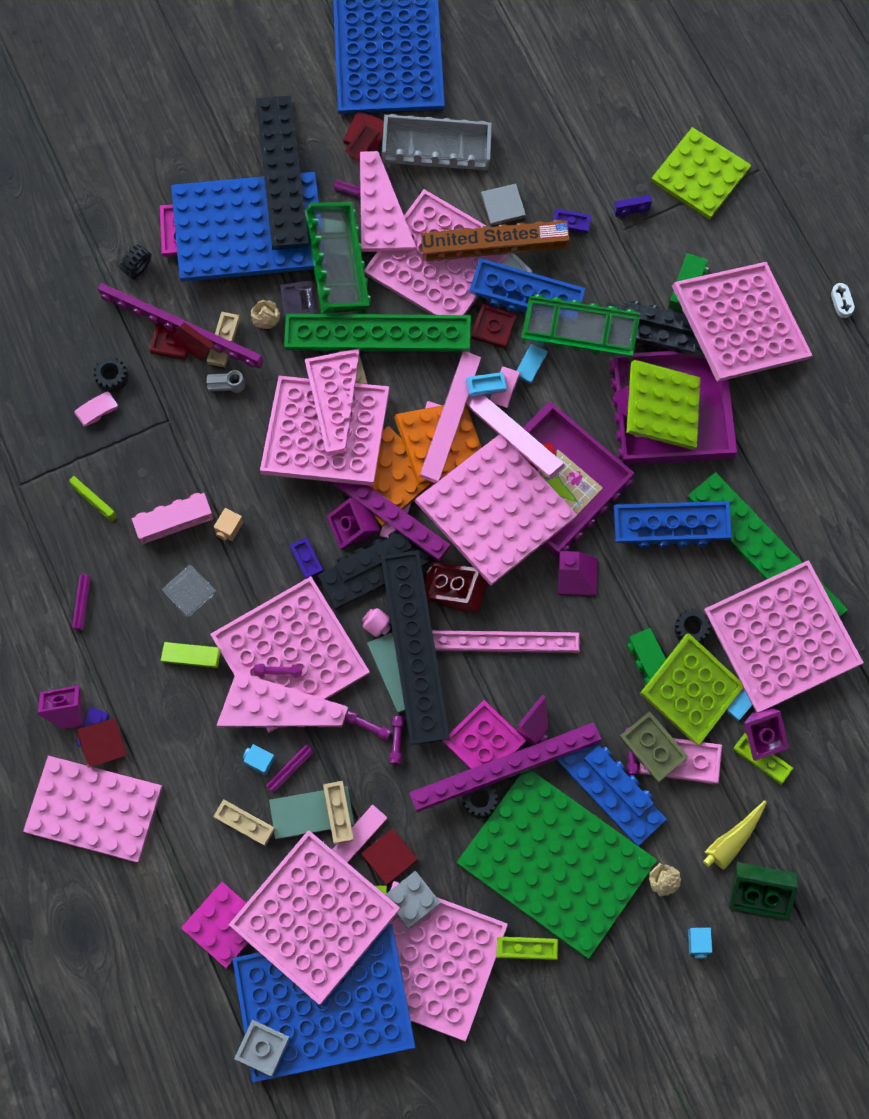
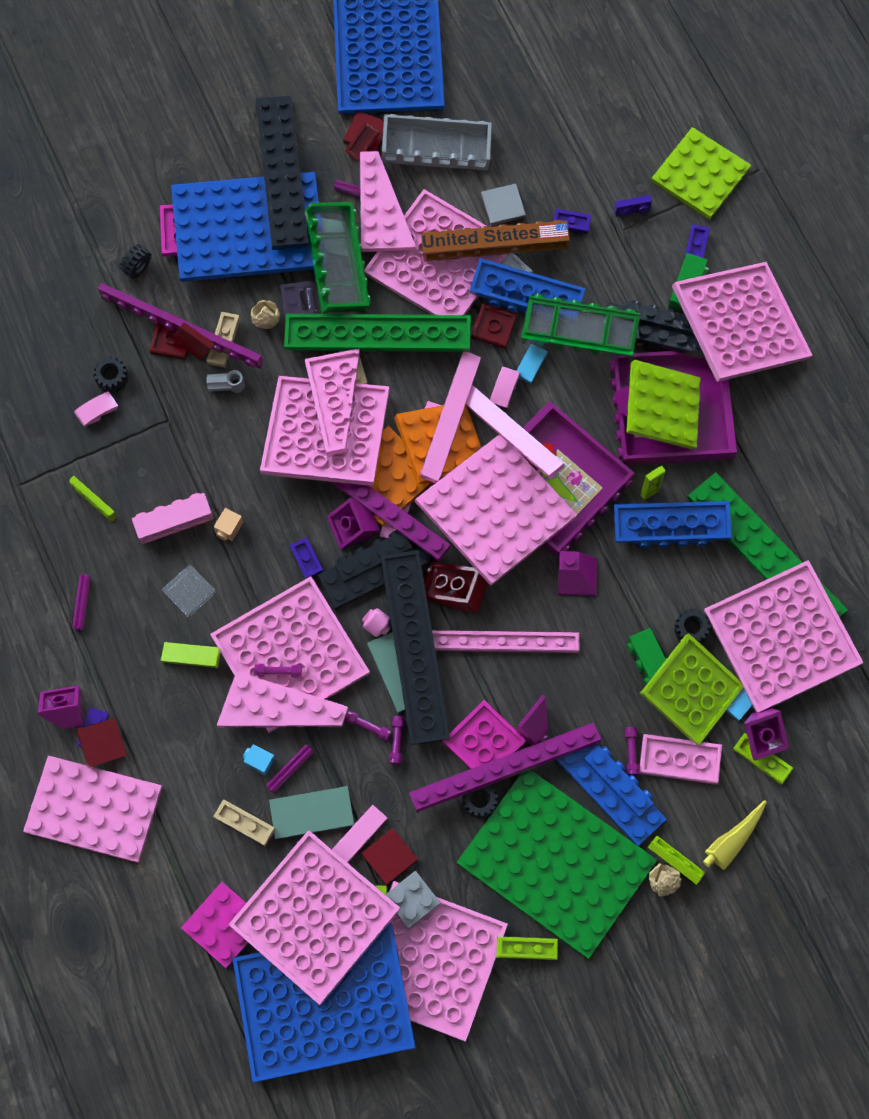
light grey plate [234,1020,291,1077] -> none
tan plate [323,781,354,844] -> none
medium azure tile [466,372,507,397] -> none
olive plate [619,711,688,783] -> none
medium azure brick [688,928,712,959] -> none
dark green slope [729,862,798,920] -> none
white beam [831,283,854,318] -> none
none -> lime tile [640,466,665,500]
none -> lime tile [648,836,705,885]
none -> dark purple plate [684,224,710,259]

